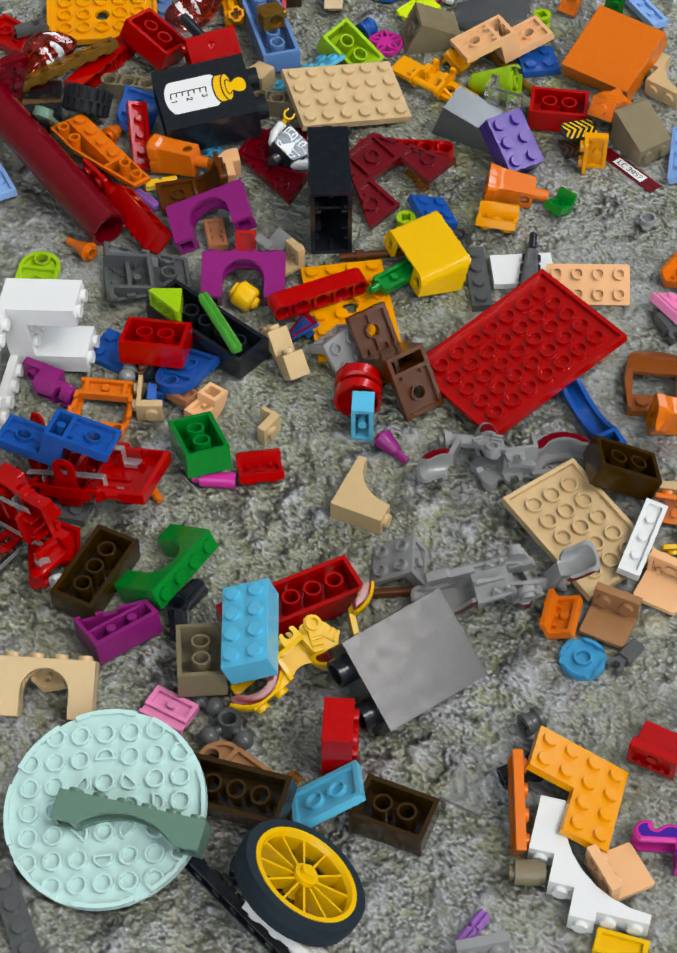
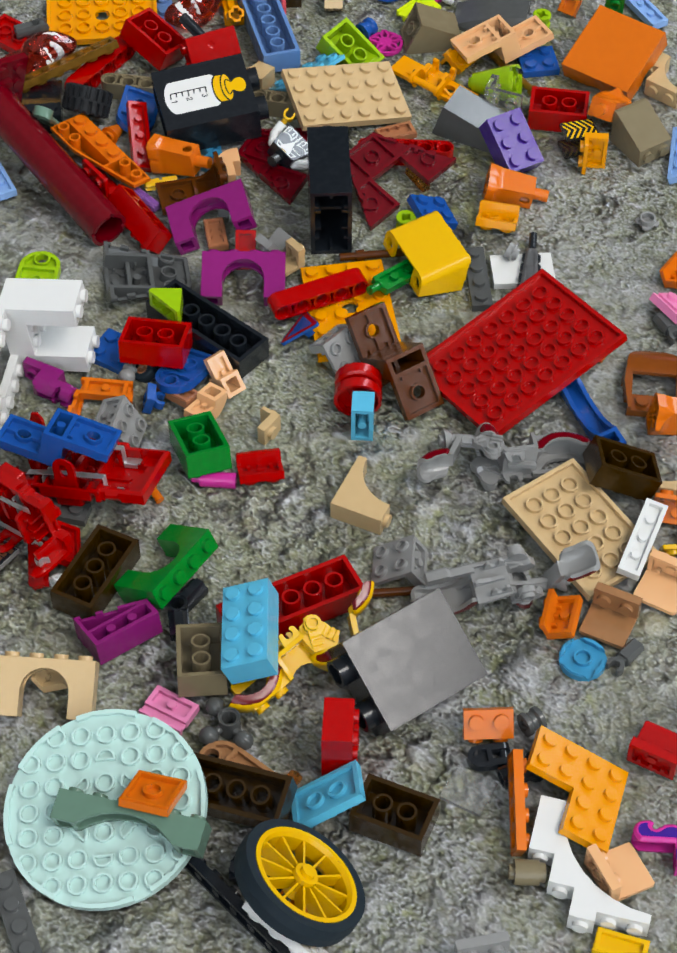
orange cone [65,237,98,262] -> none
tan bracket [132,375,164,421] -> none
bright green axle [198,292,242,354] -> none
yellow head [229,281,261,312] -> none
pearl gold brick [257,1,287,32] -> none
tan arch [259,323,310,381] -> none
magenta cone [374,430,410,466] -> none
medium lavender piece [454,909,490,943] -> none
green bracket [543,187,577,217] -> none
light nougat bracket [546,264,630,306] -> none
sticker [606,148,661,193] -> none
none -> light grey bracket [95,395,147,448]
none -> orange tile [118,770,187,817]
none -> light nougat brick [203,350,246,399]
none -> nougat plate [374,121,417,139]
none -> orange bracket [462,707,514,743]
none -> black plate [467,742,510,772]
none -> light grey plate [504,242,521,261]

